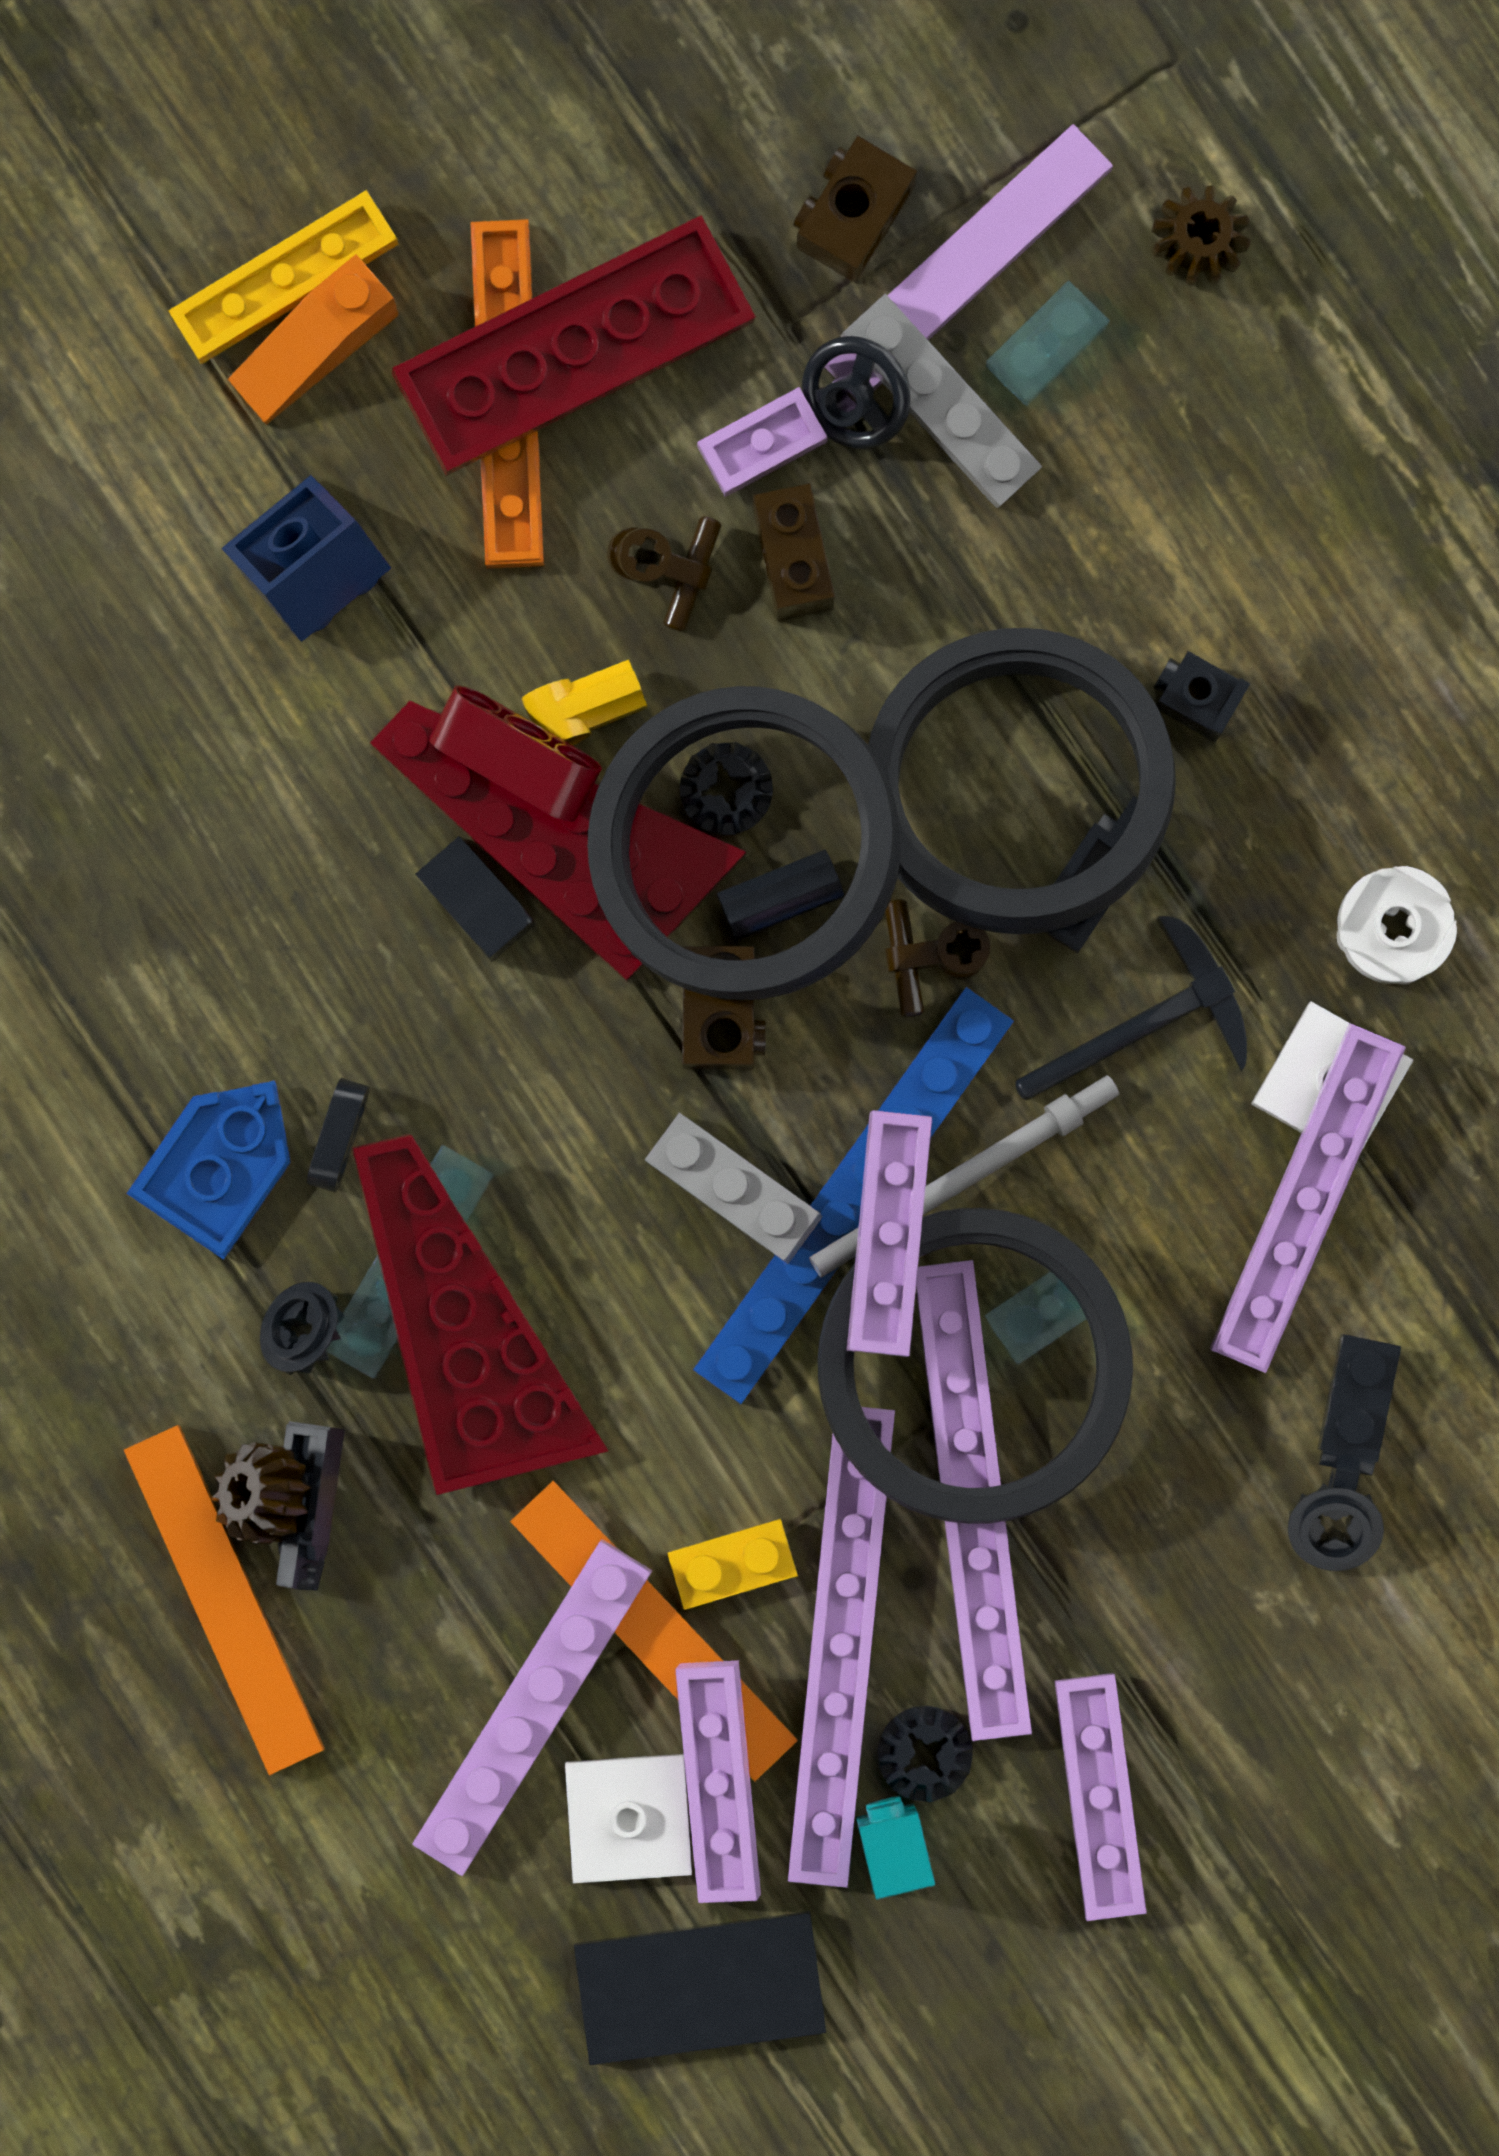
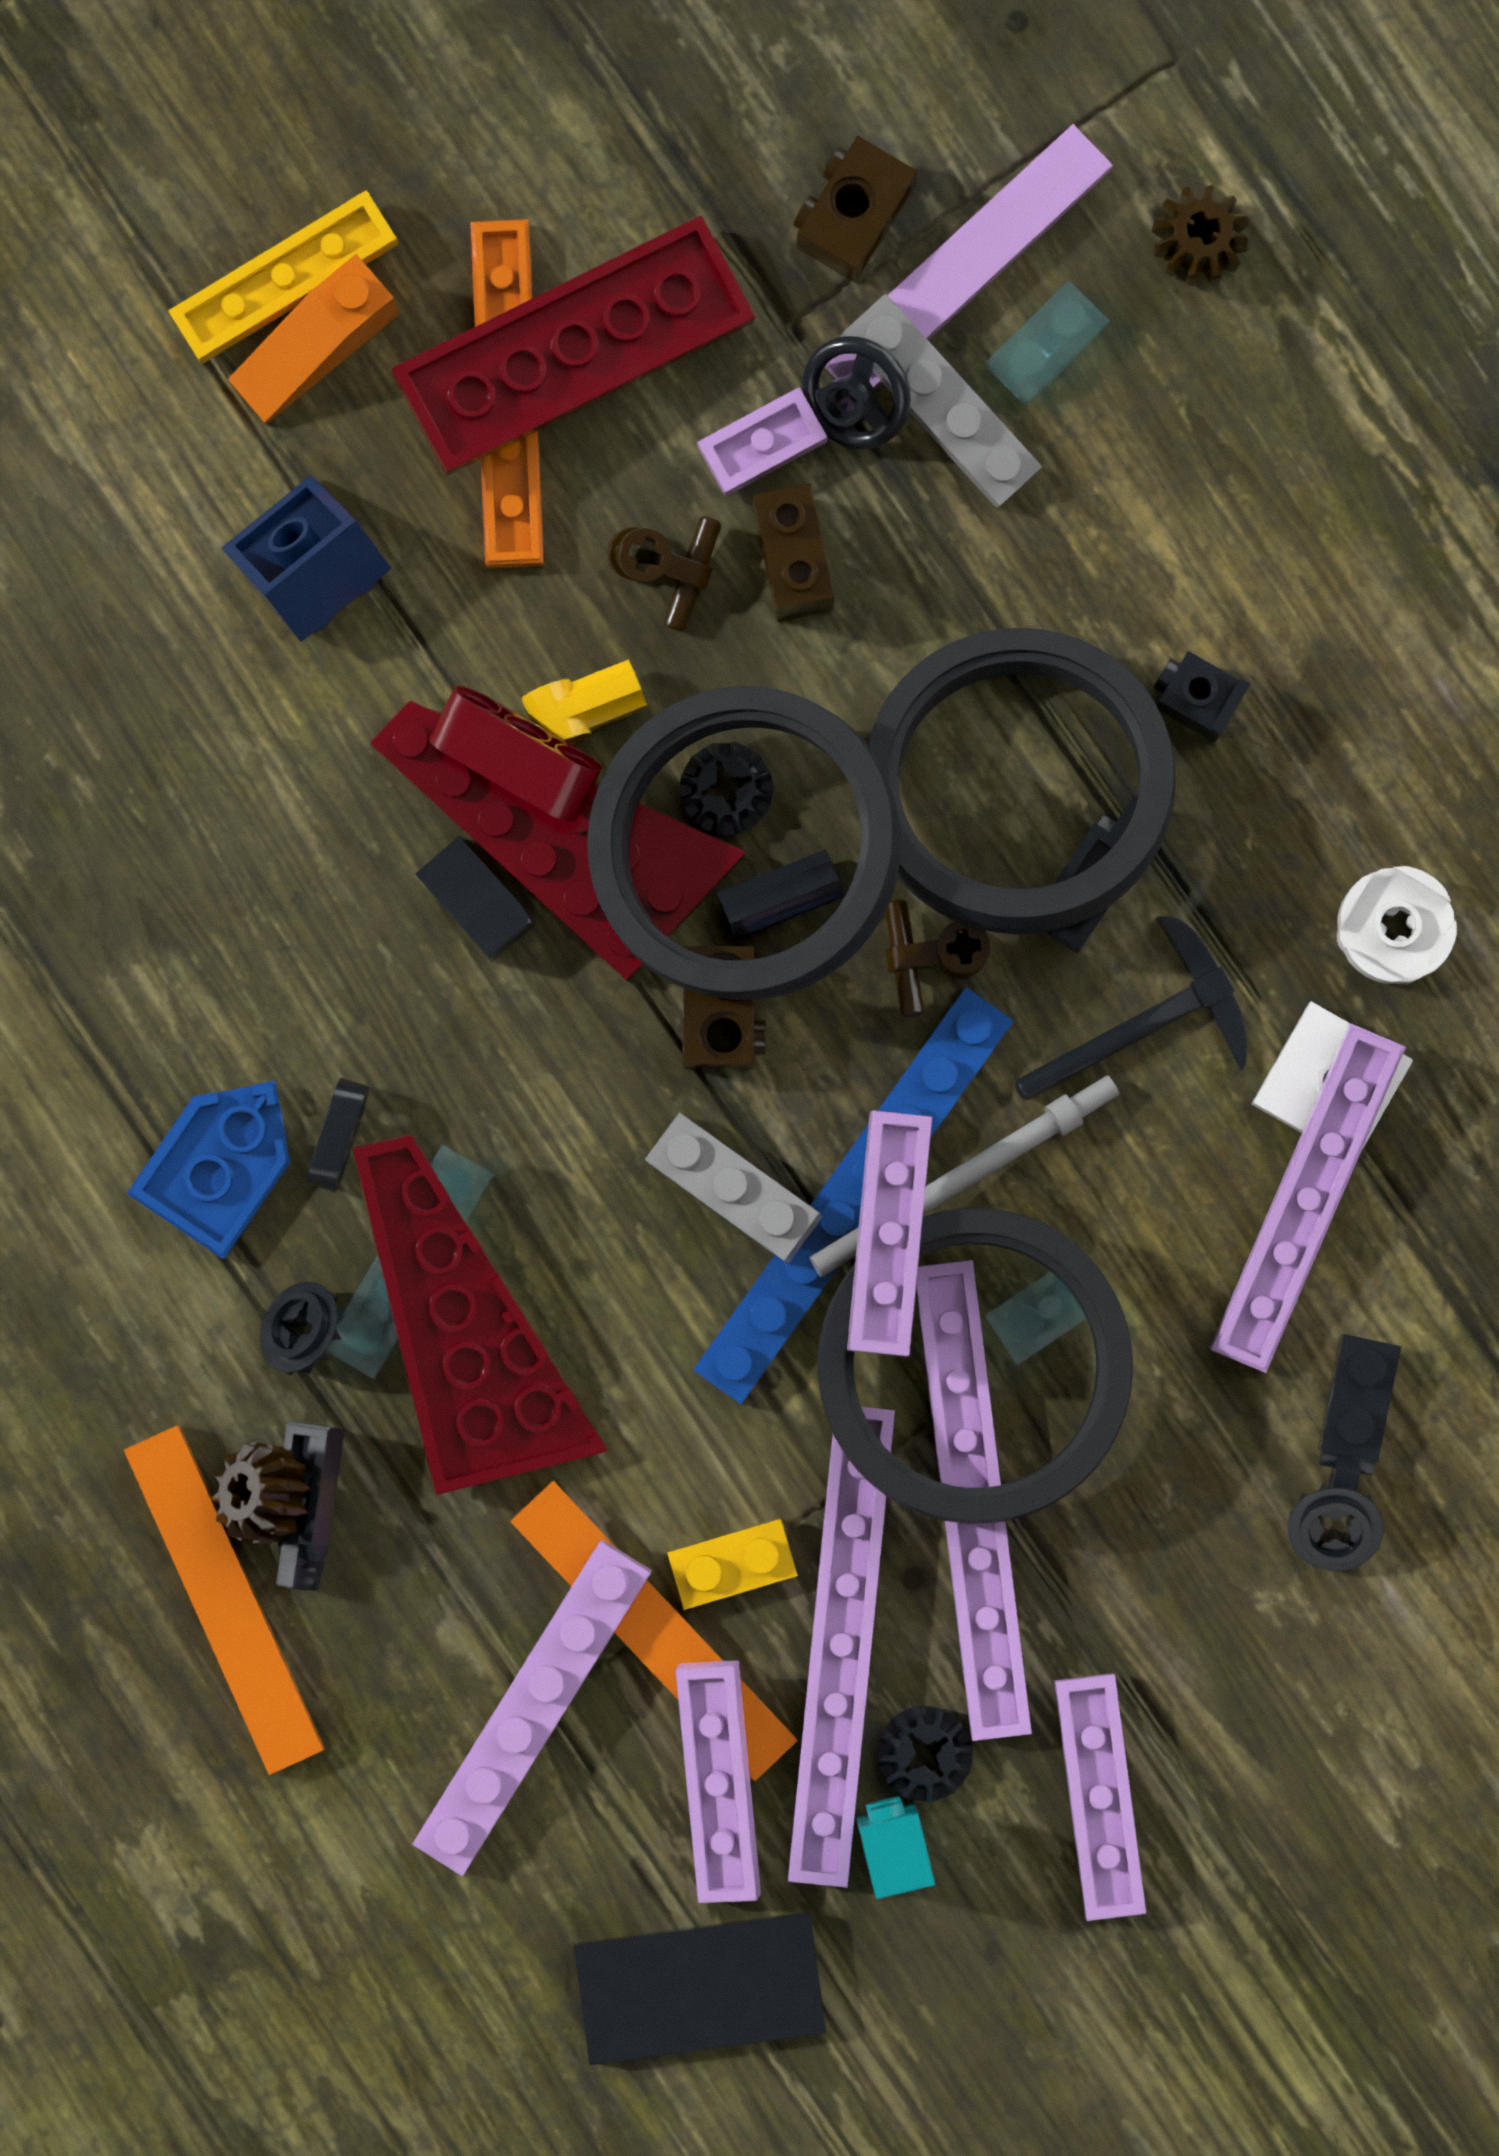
white plate [565,1754,692,1883] -> none

